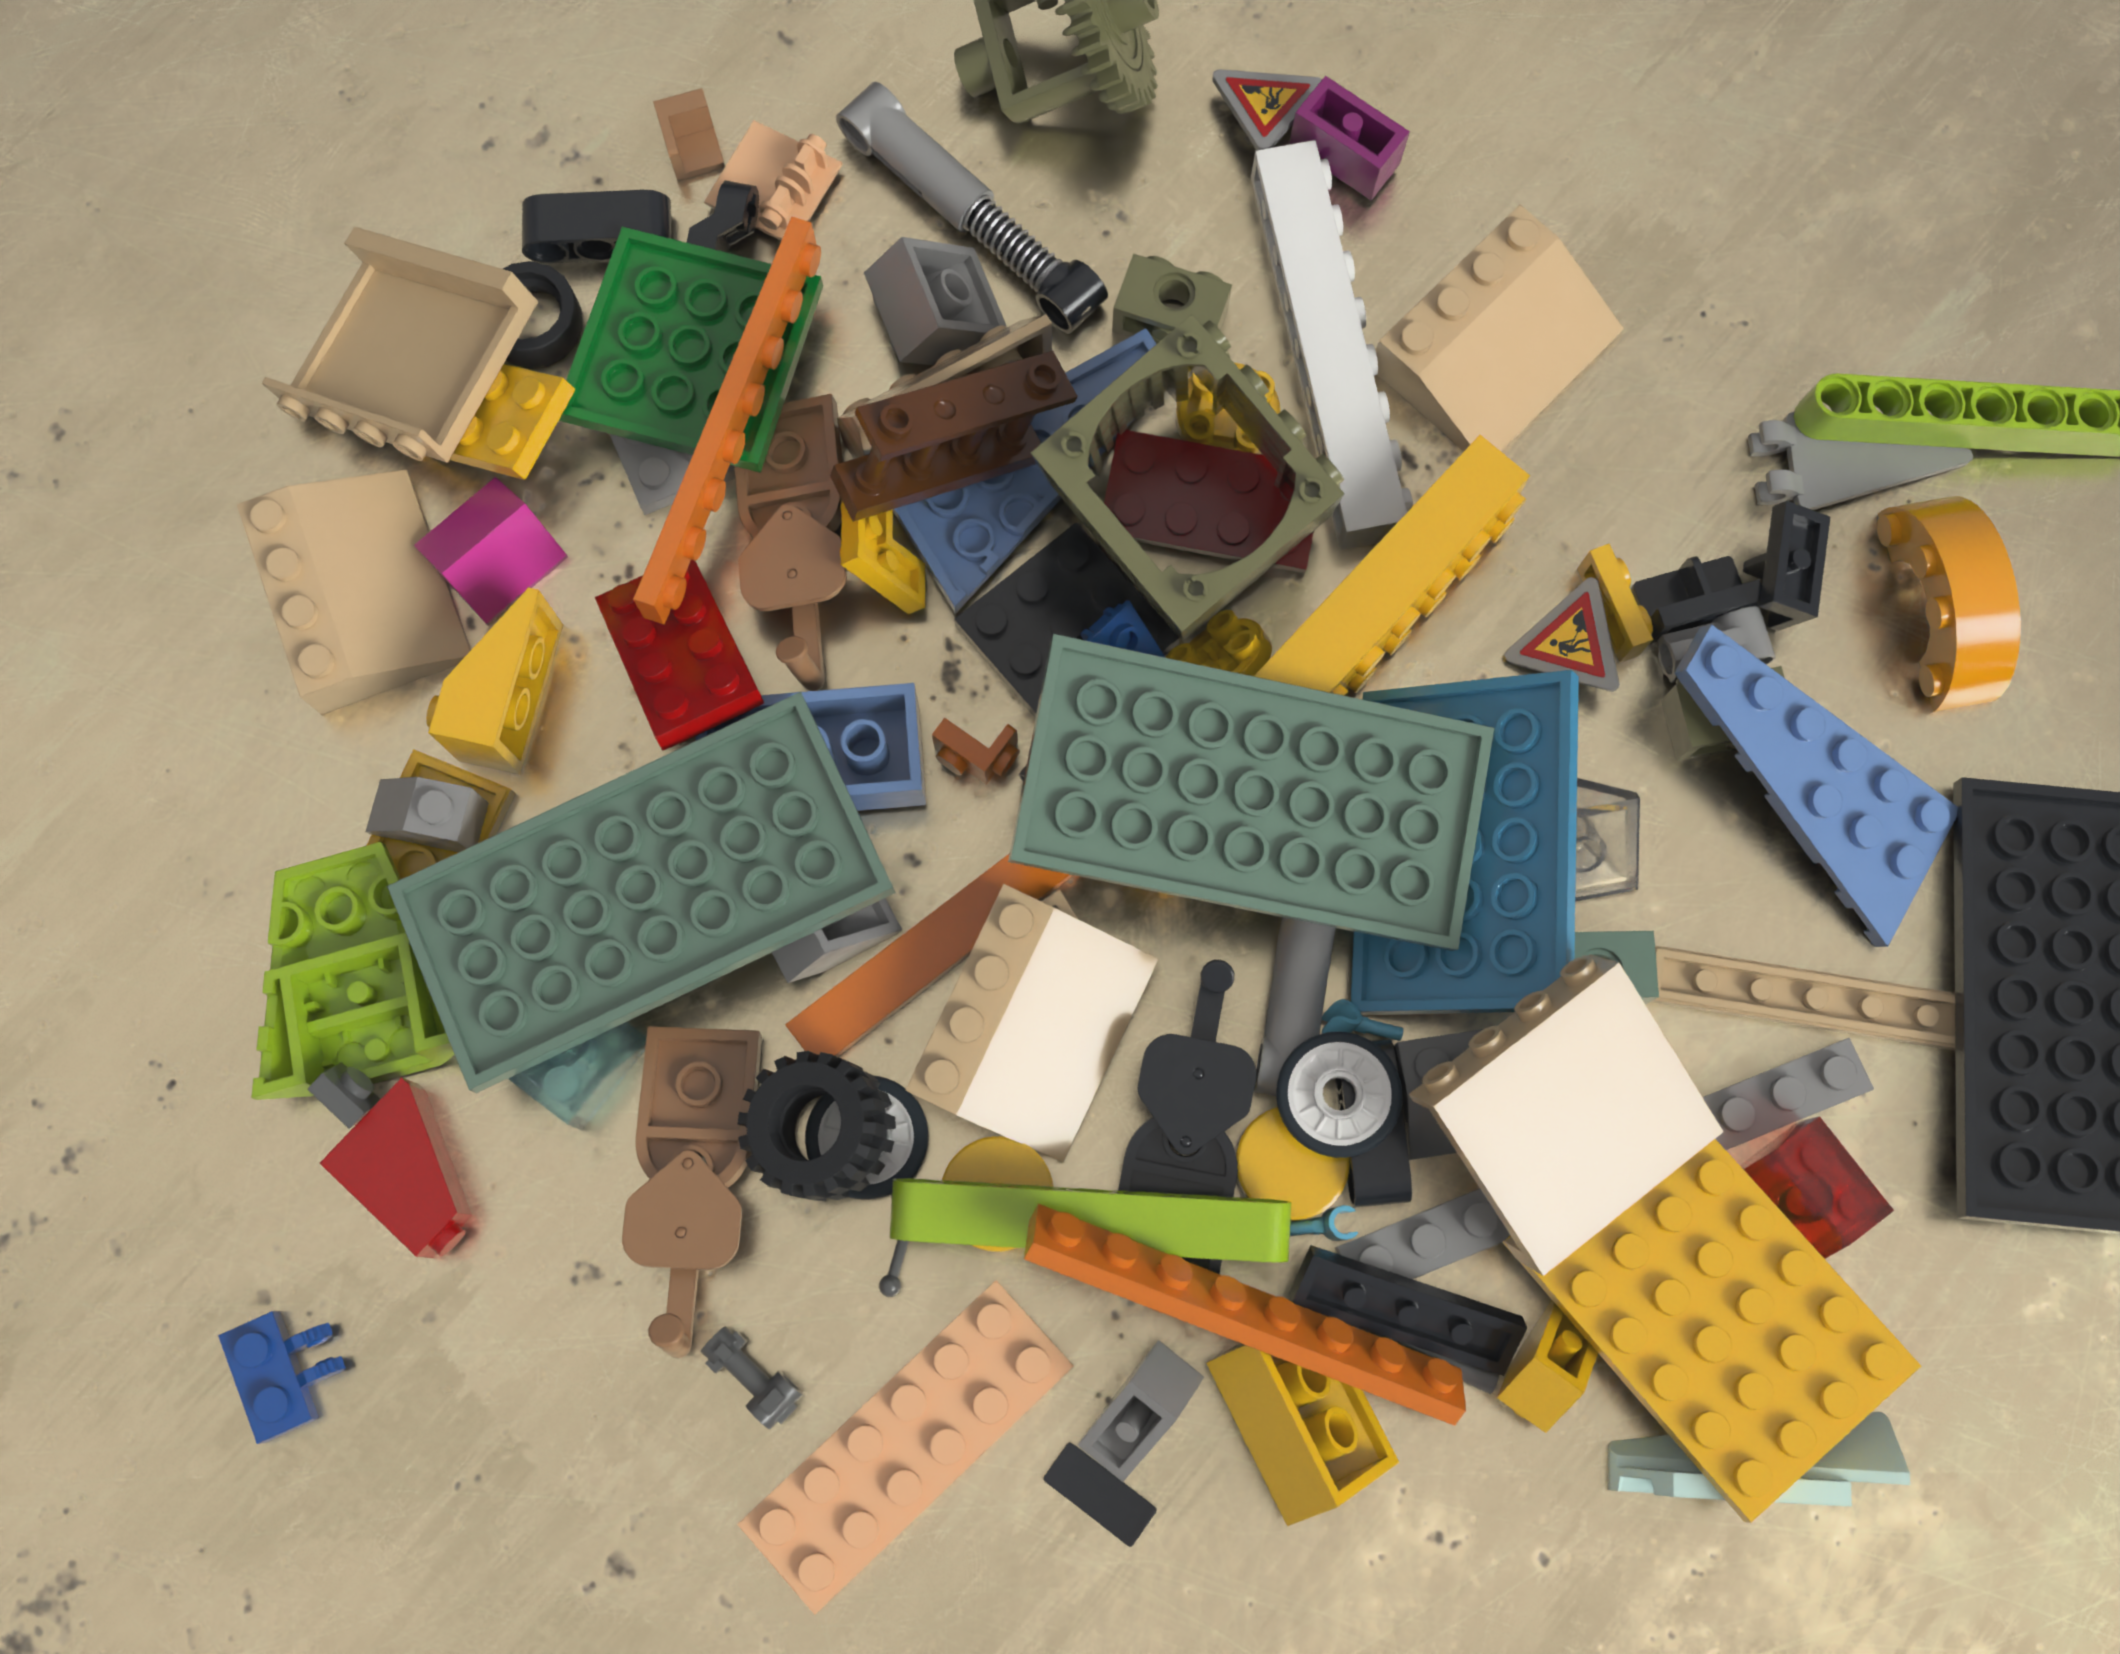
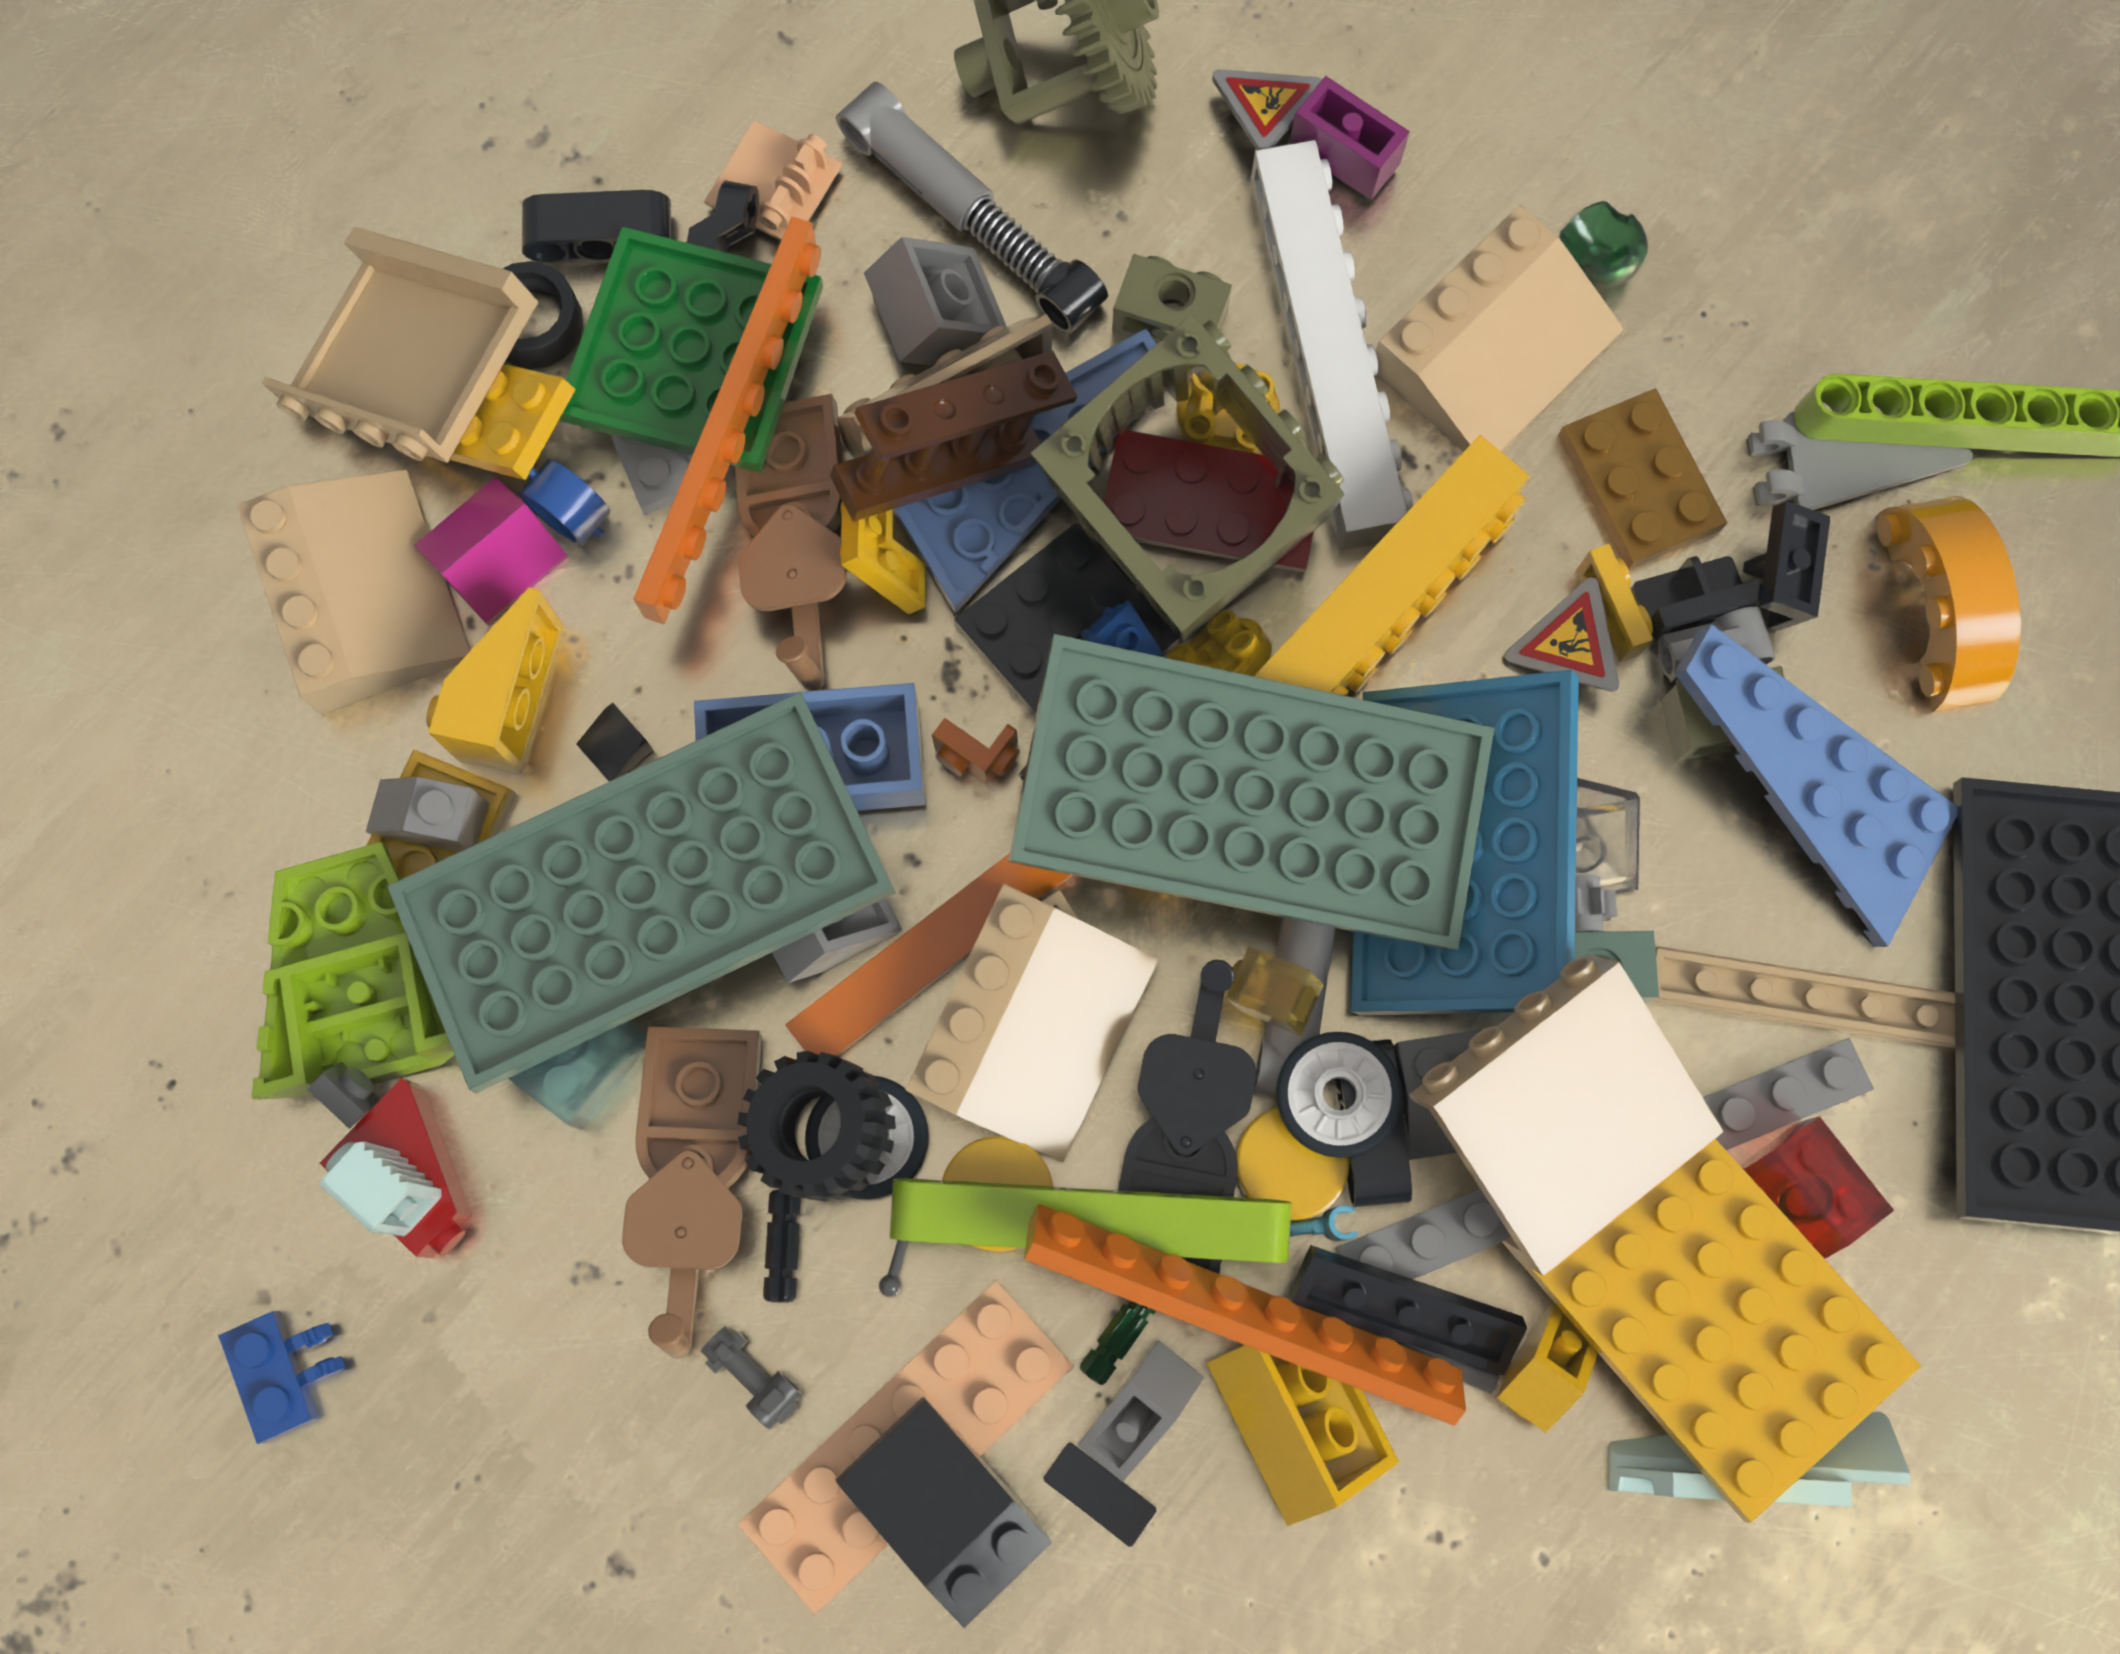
red plate [594,560,765,751] -> none
medium nougat panel [653,88,725,181] -> none
medium azure hand [1322,999,1403,1041] -> none
none -> light aqua brick [319,1142,441,1237]
none -> blue piece [518,459,611,546]
none -> black slope [576,702,653,782]
none -> black axle [763,1189,801,1303]
none -> black slope [835,1396,1053,1628]
none -> dark green axle [1080,1301,1156,1385]
none -> clear yellow brick [1225,946,1324,1036]
none -> pearl gold plate [1558,388,1727,570]
none -> clear green hair [1559,201,1648,288]
none -> light grey gear [1575,875,1617,932]

